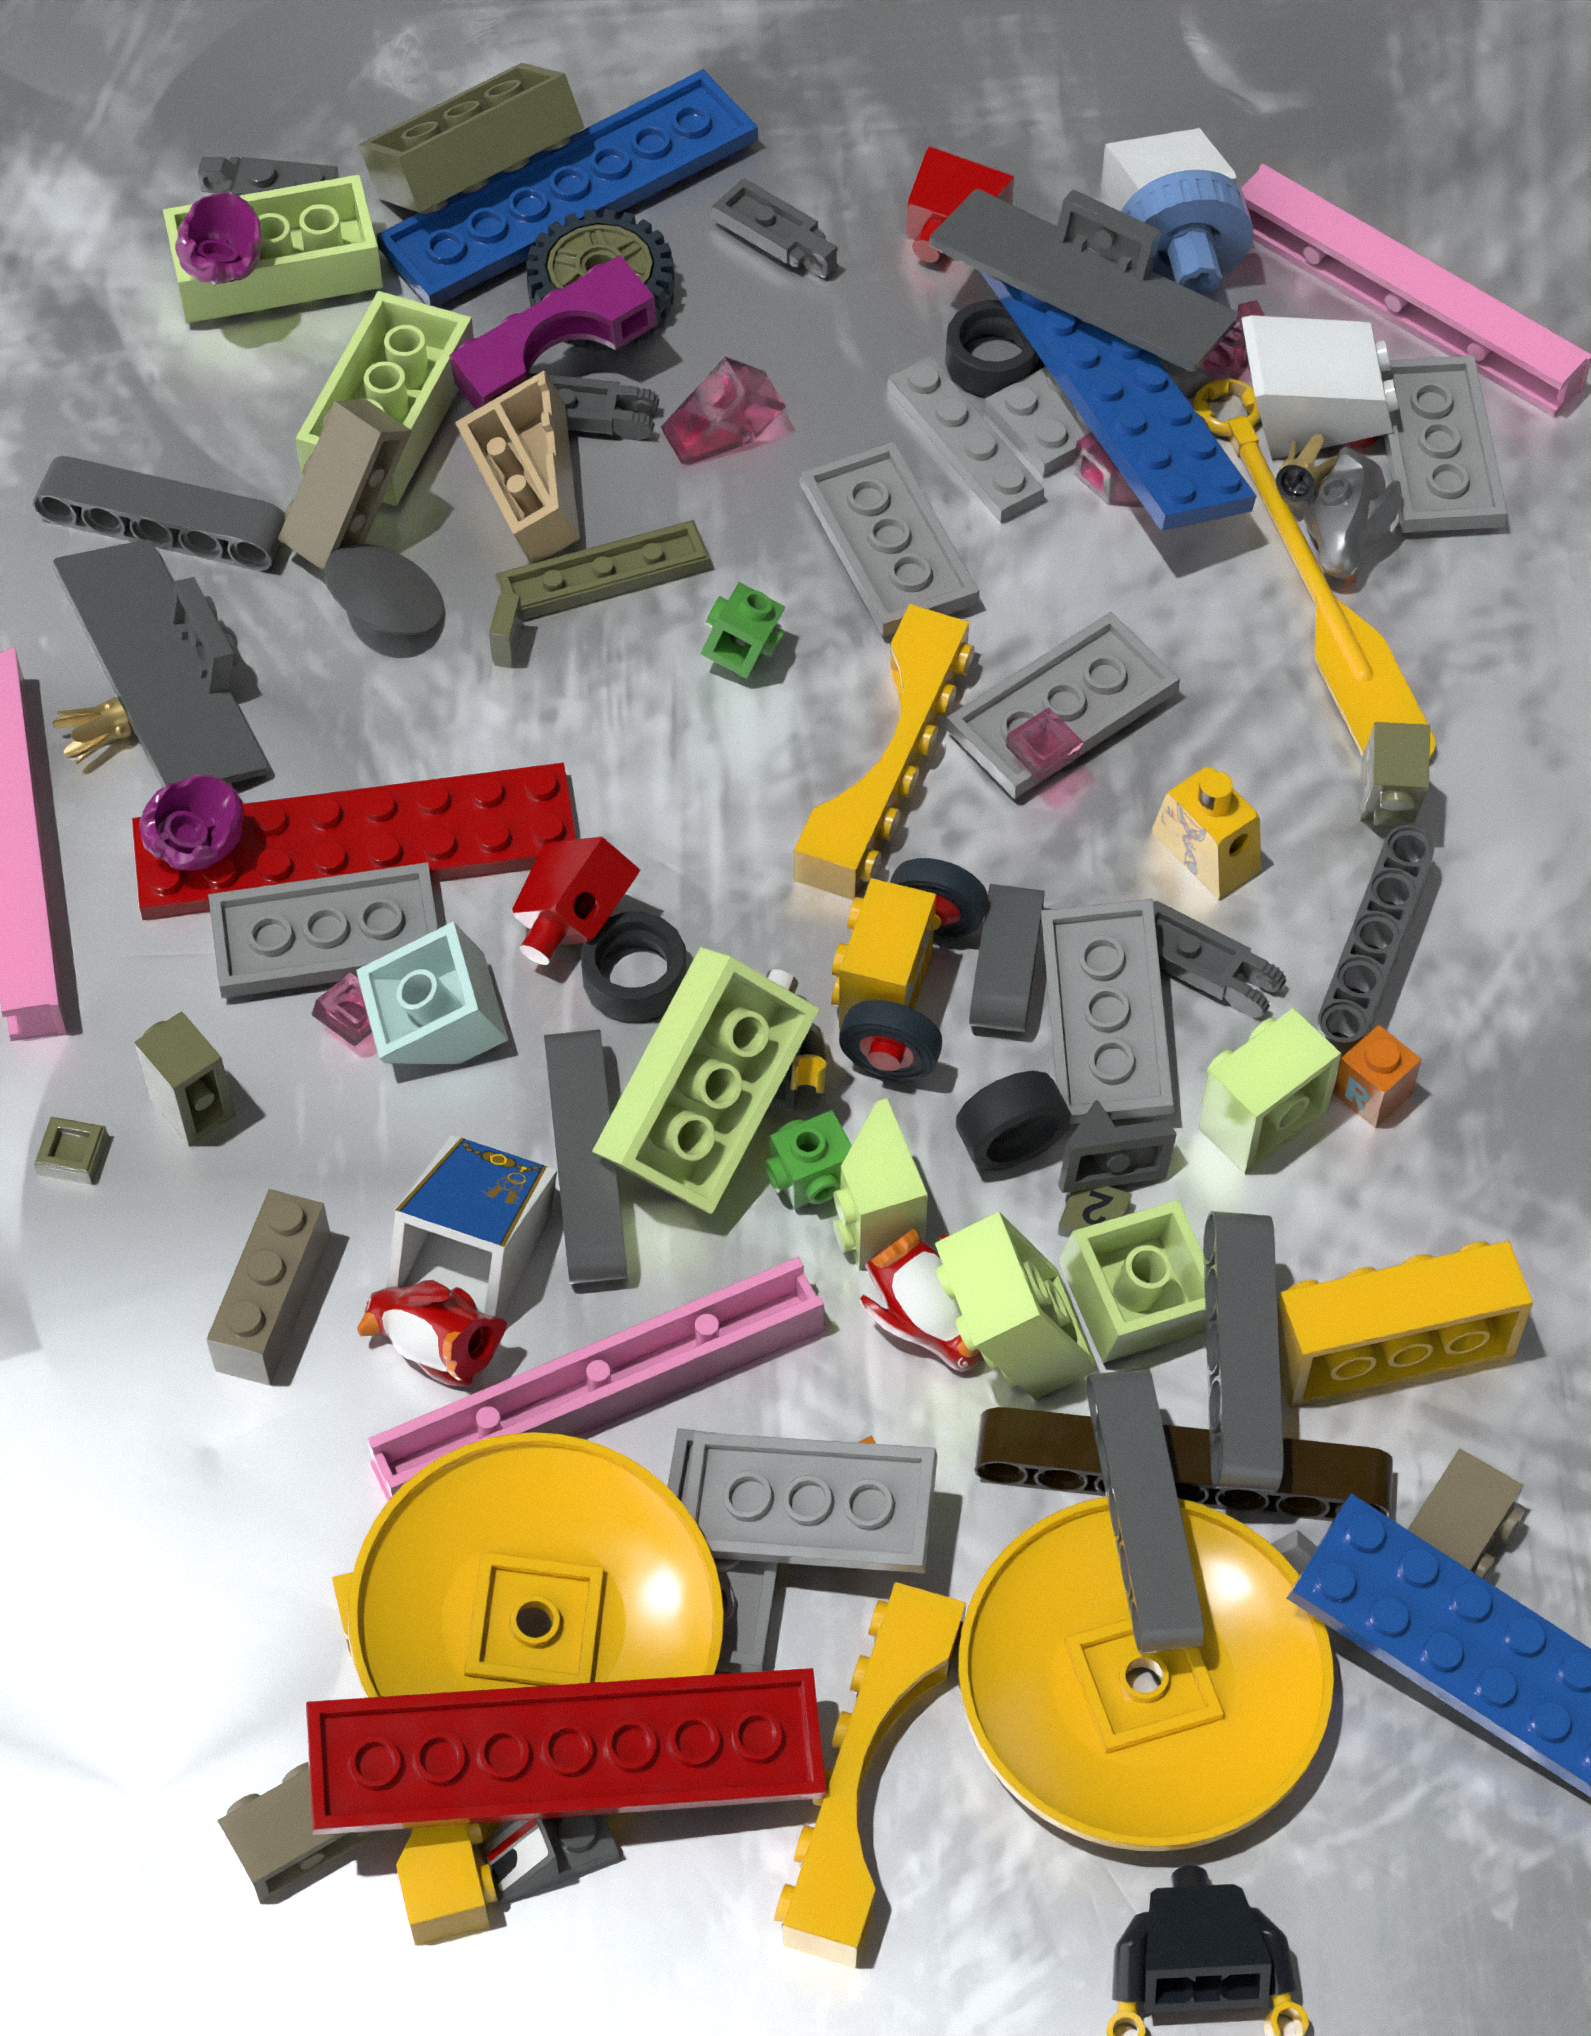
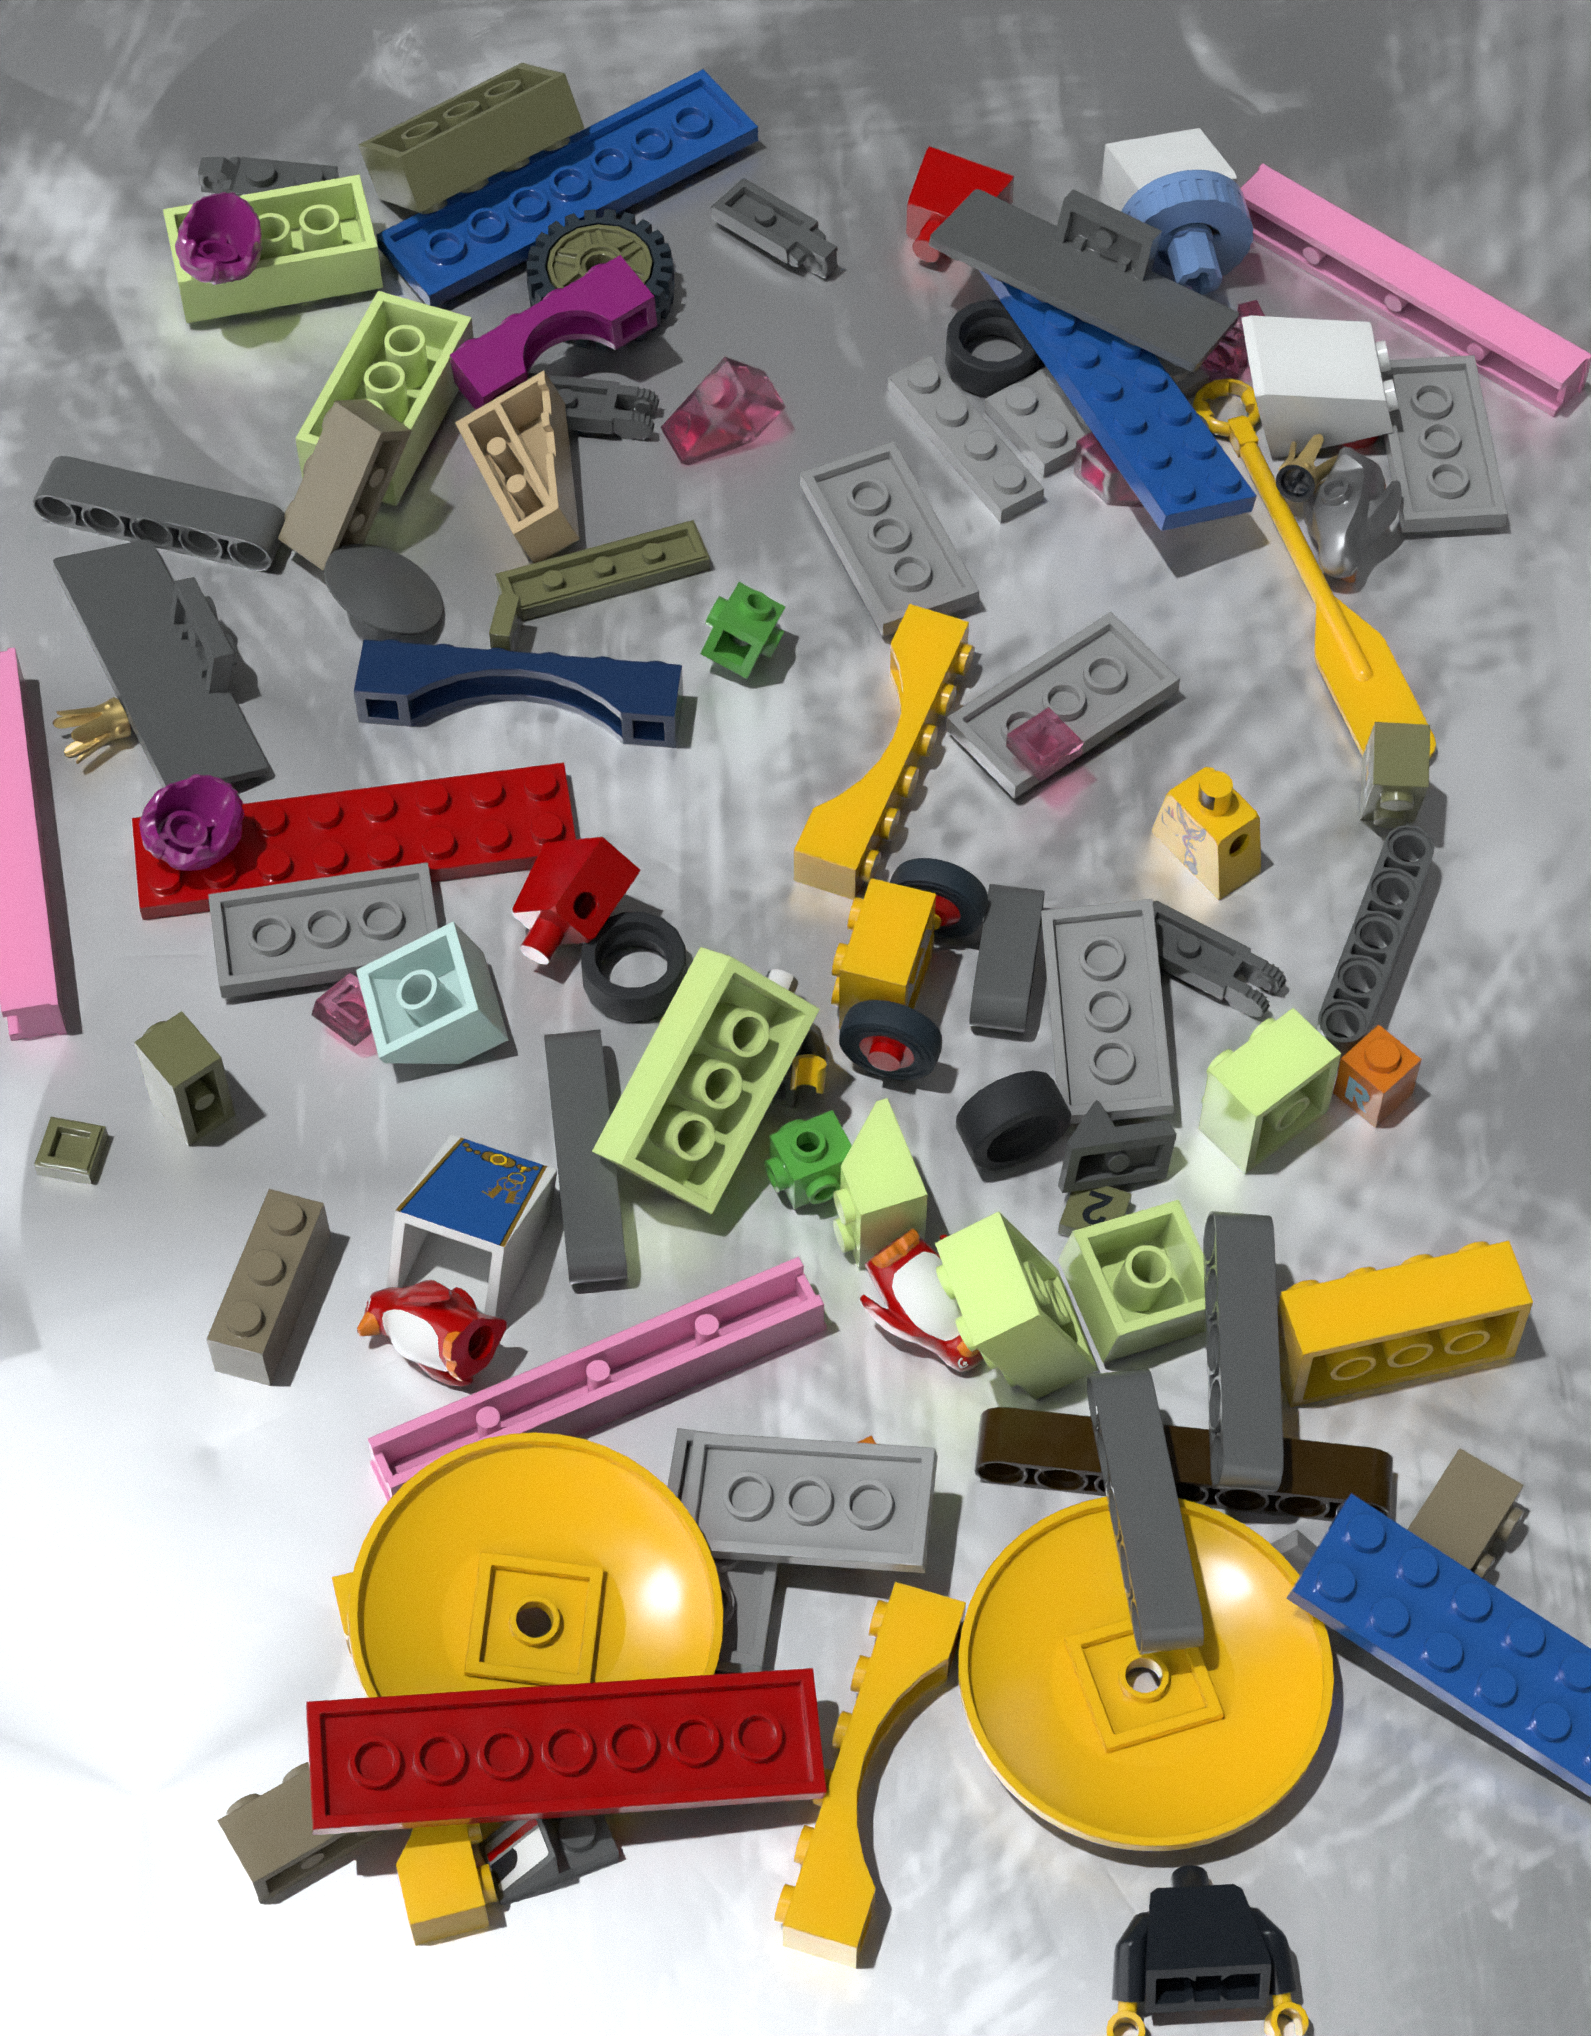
none -> dark blue arch [354,639,683,748]

